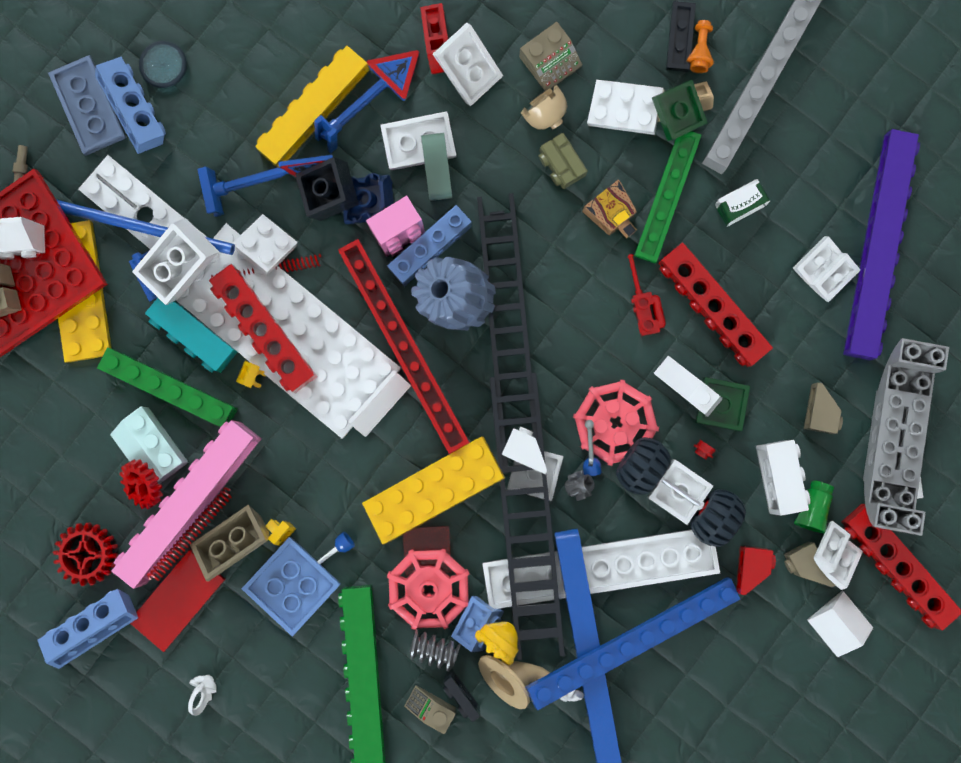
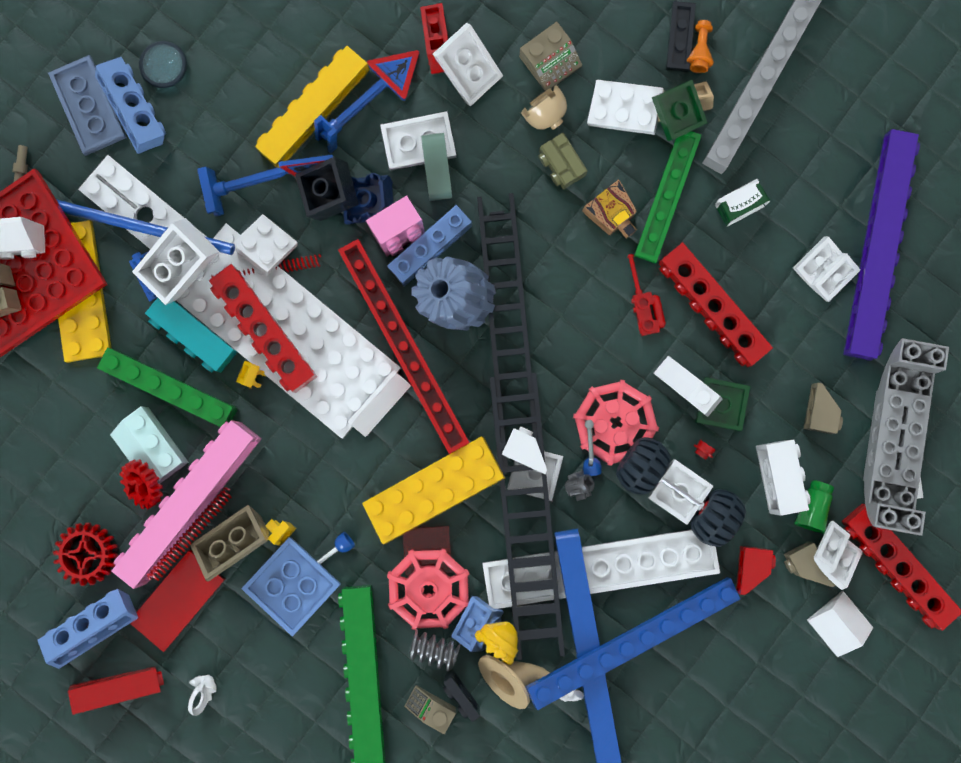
none -> red slope [68,666,164,715]

